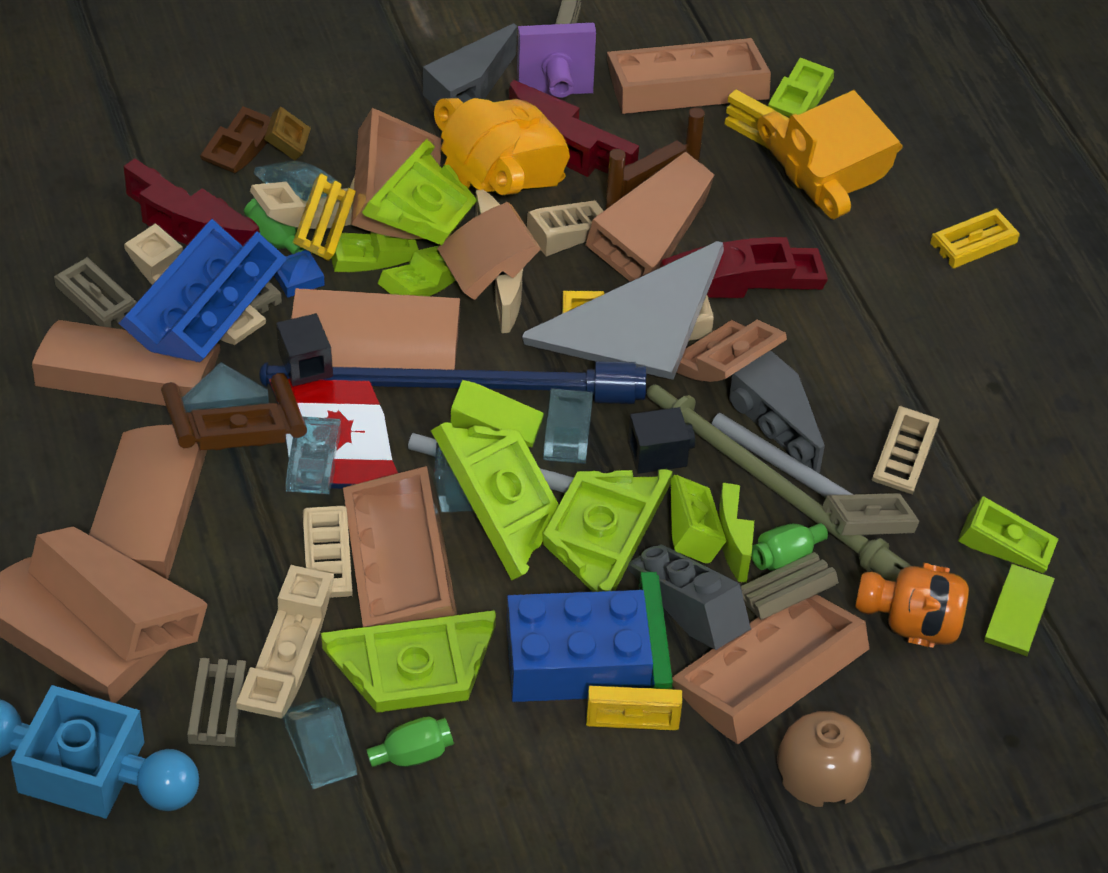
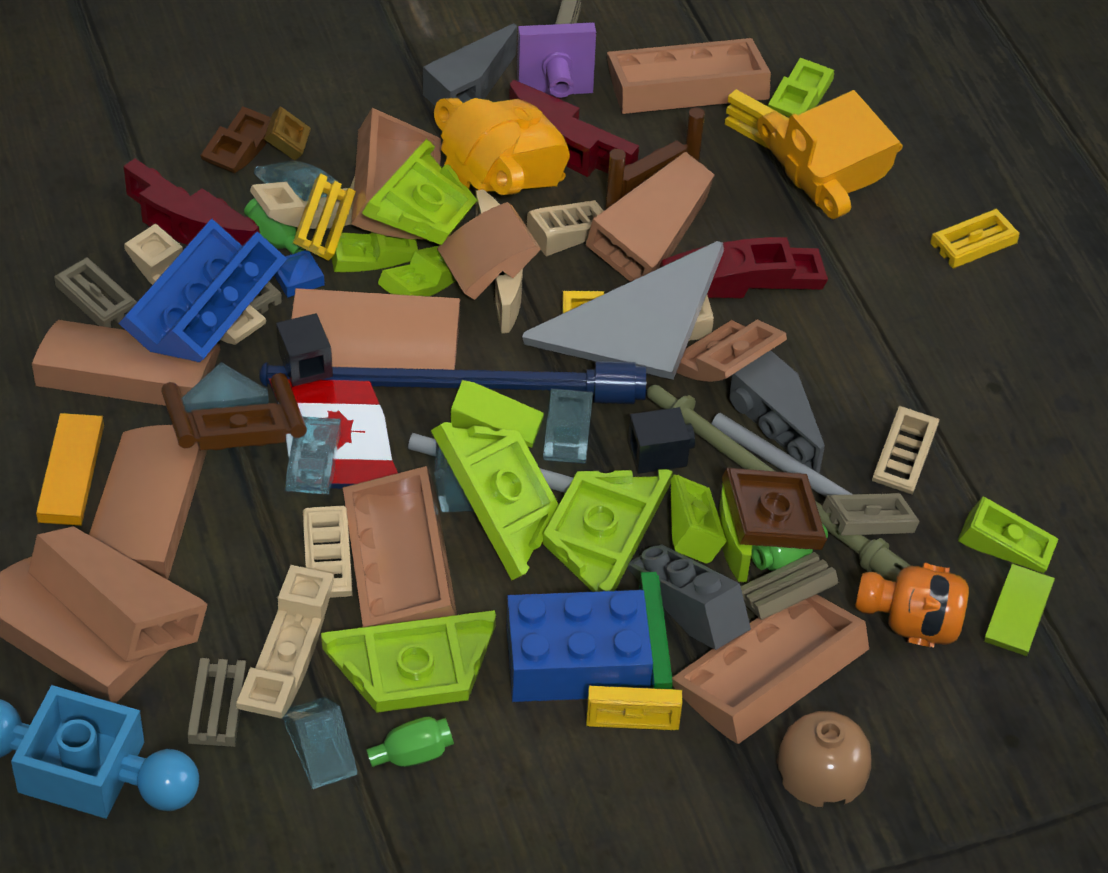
none -> light orange tile [36,413,104,526]
none -> reddish brown tile [722,468,827,550]

